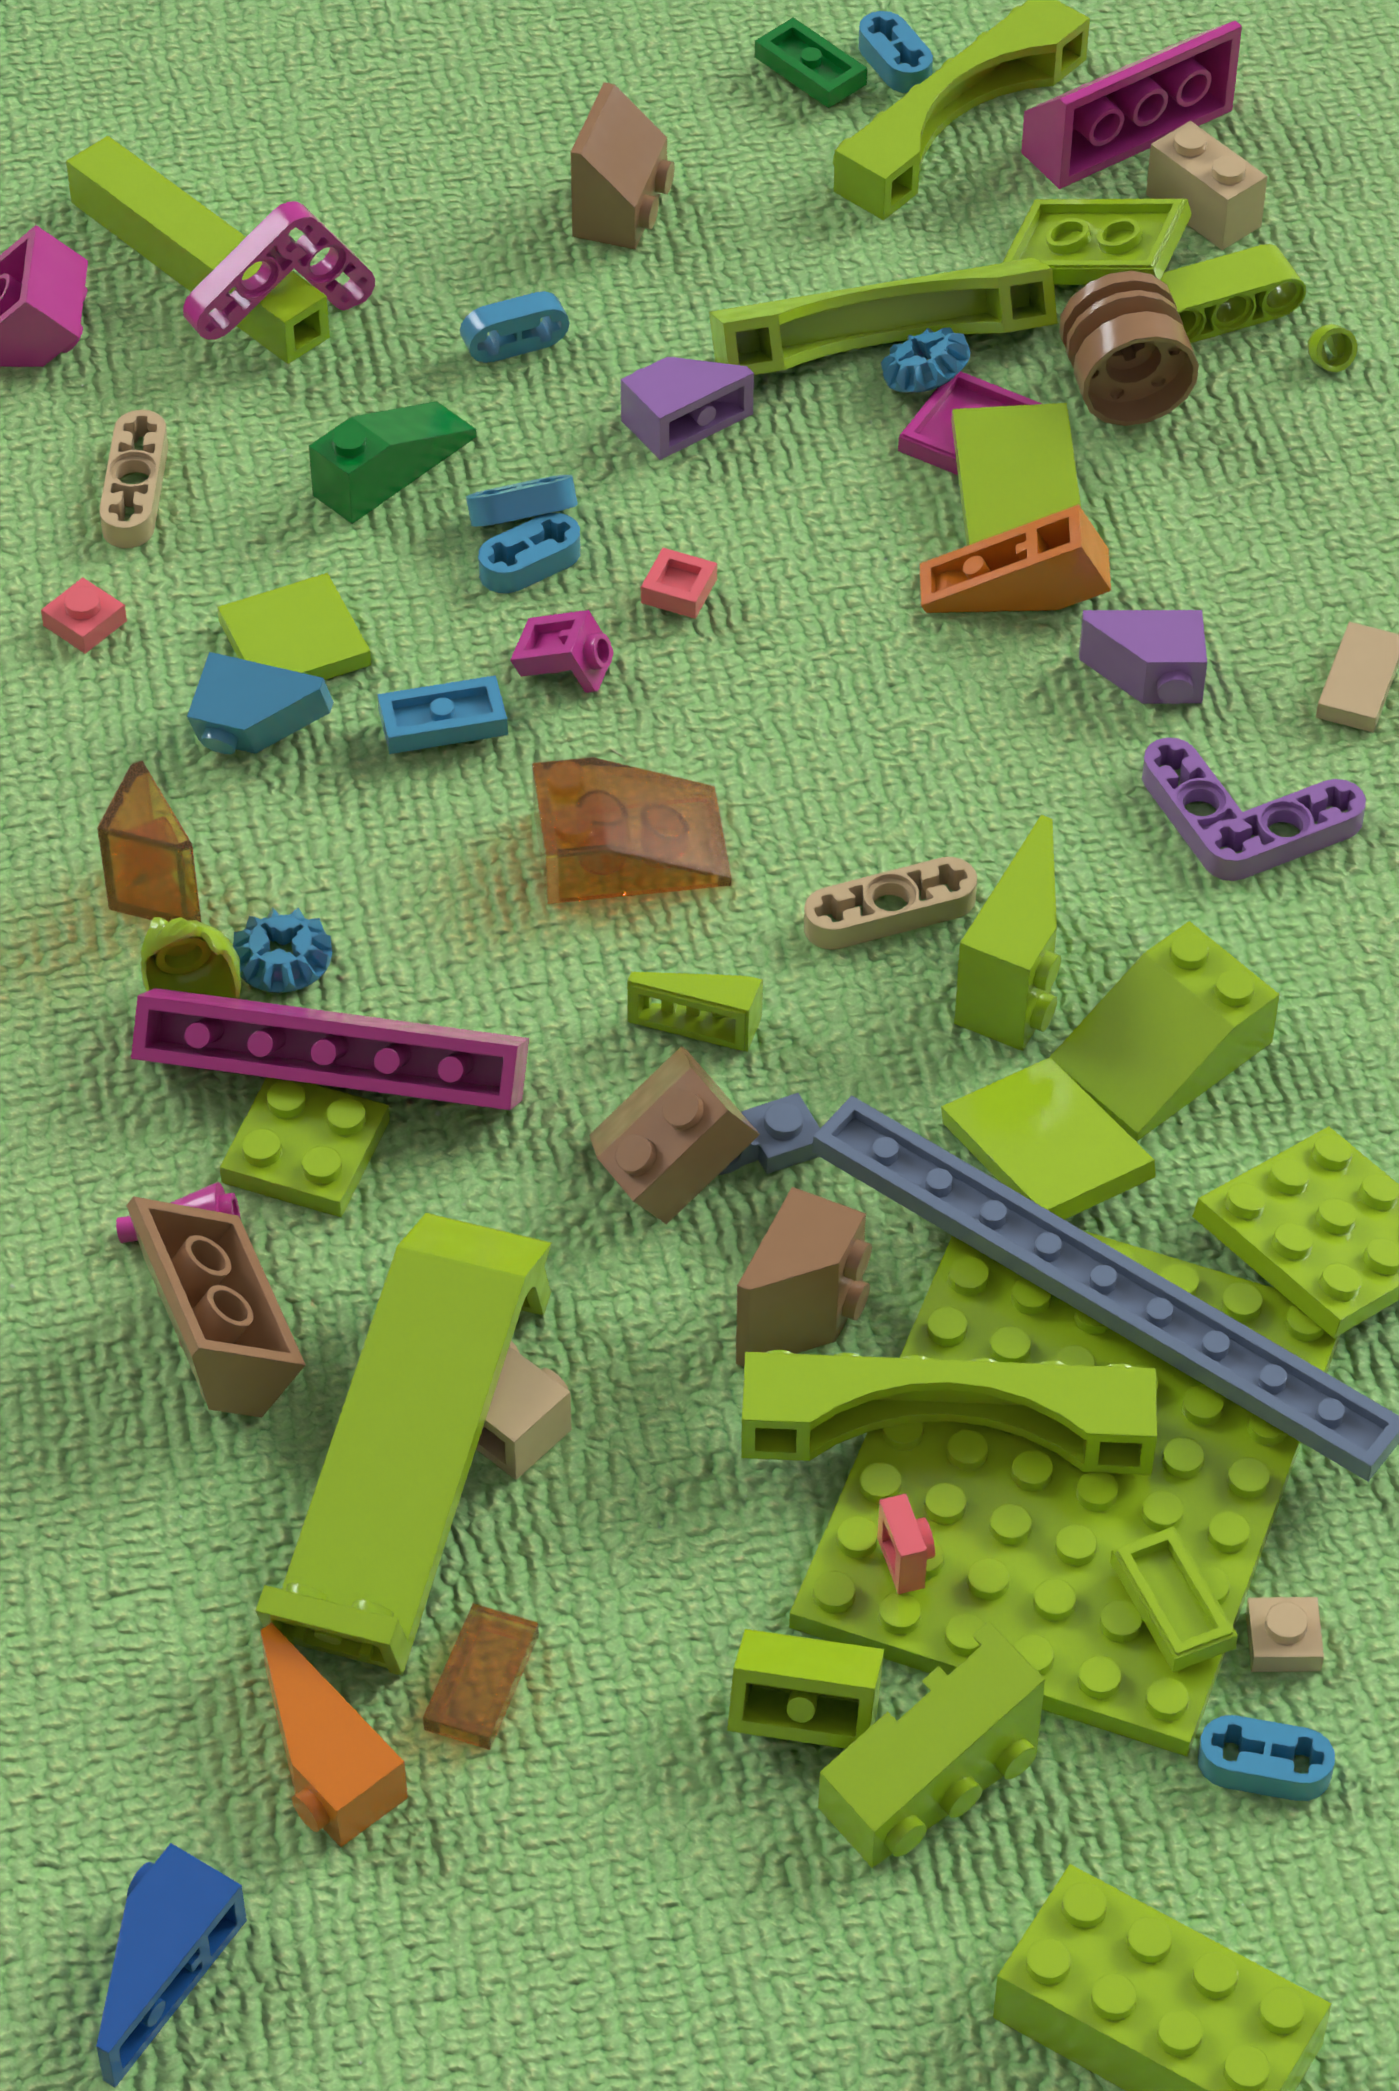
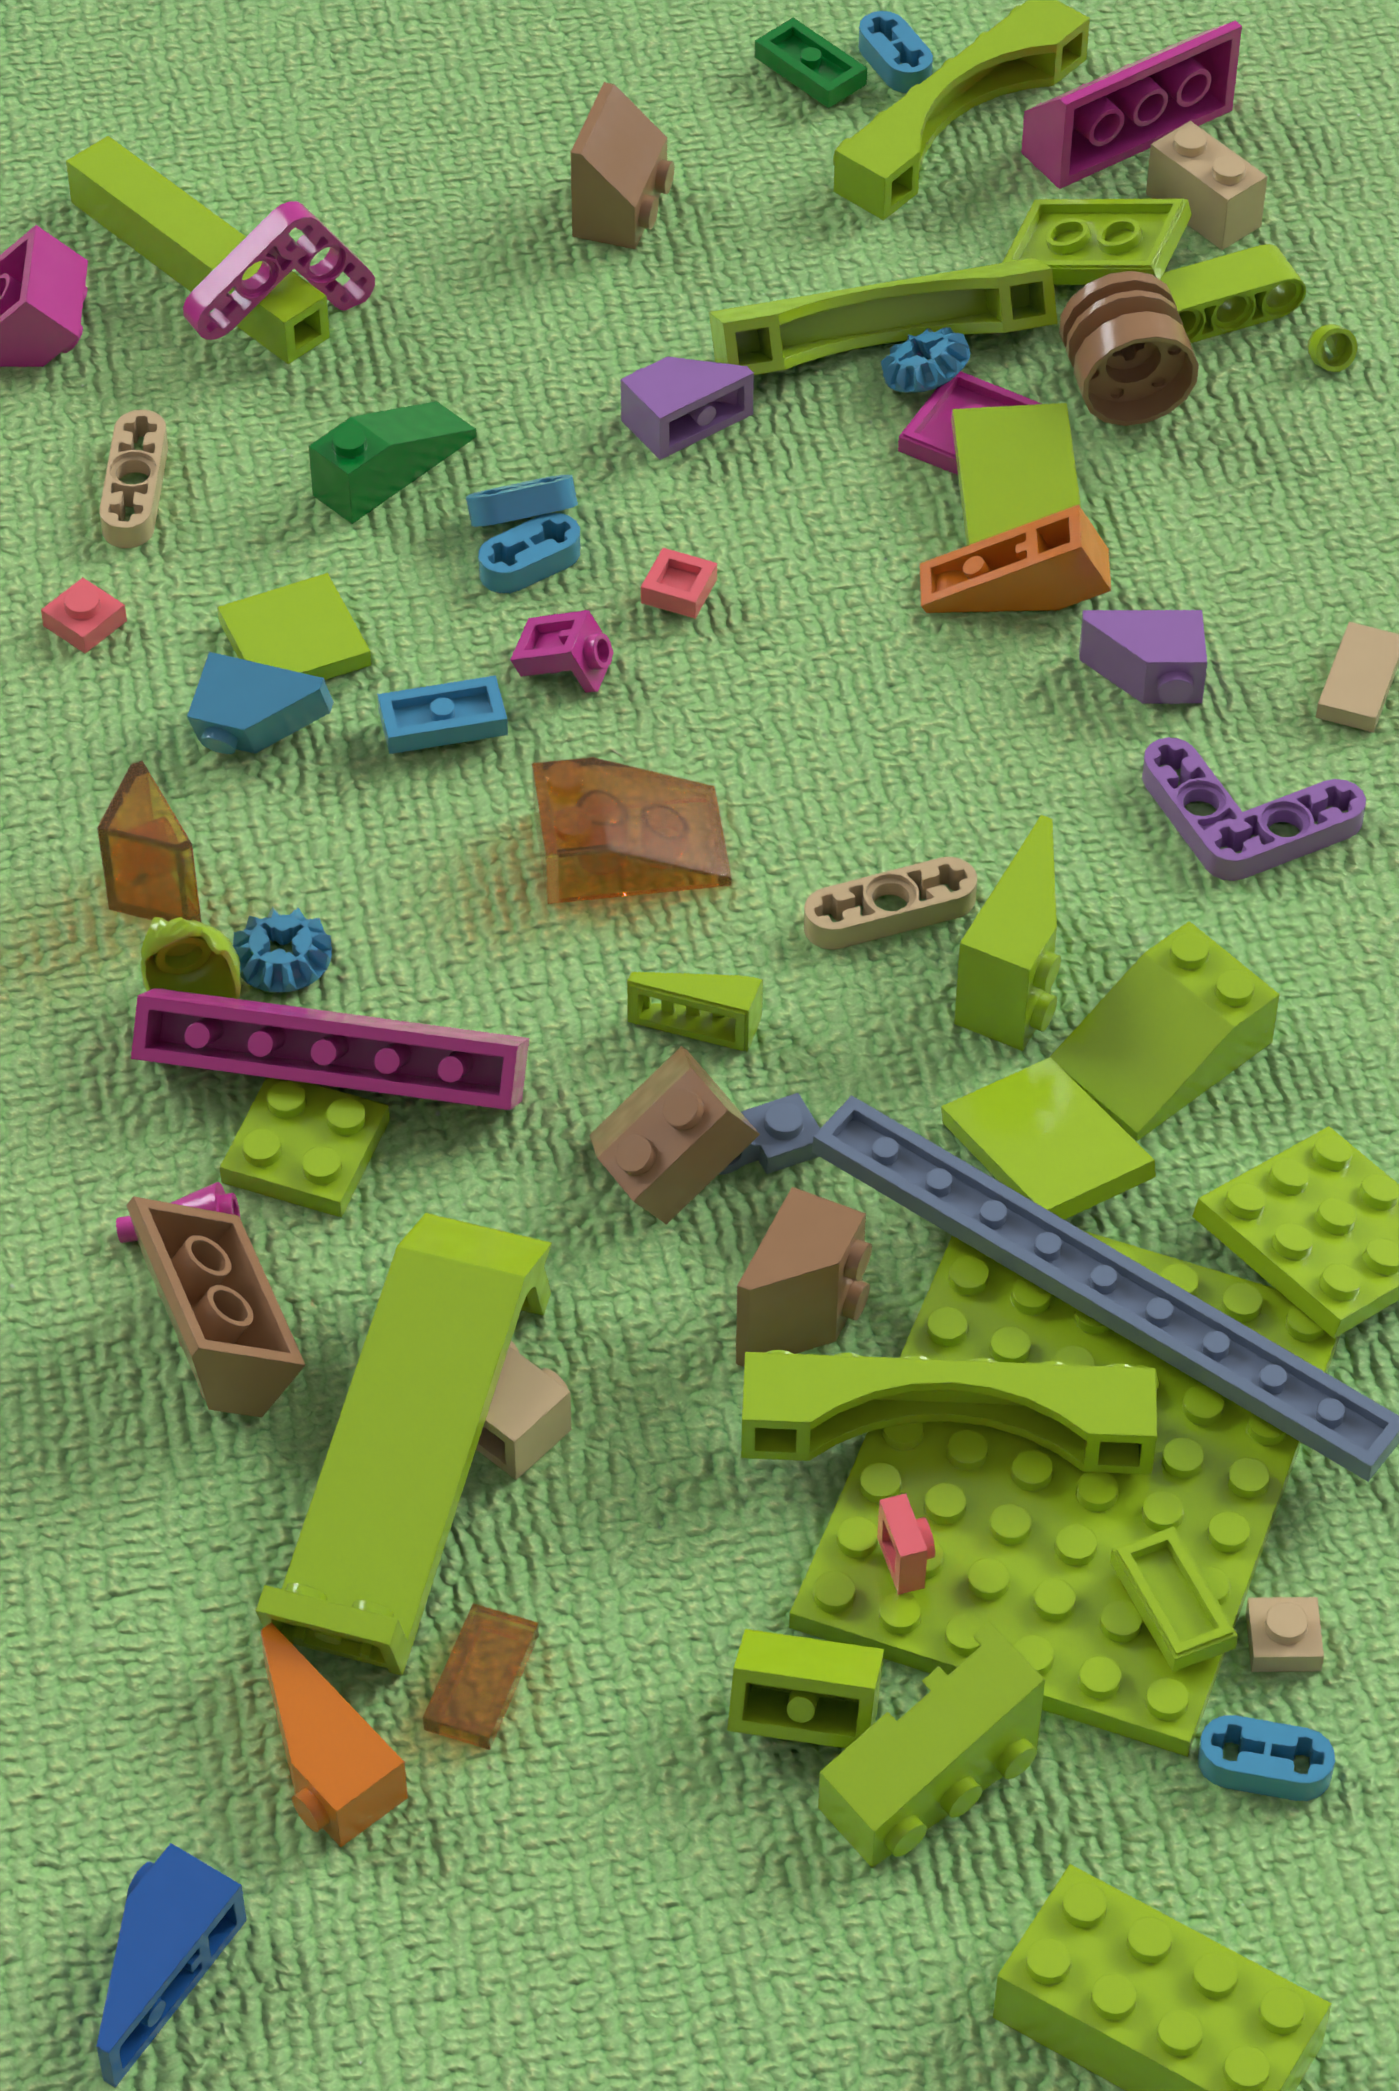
dark azure beam [460,291,570,363] -> none

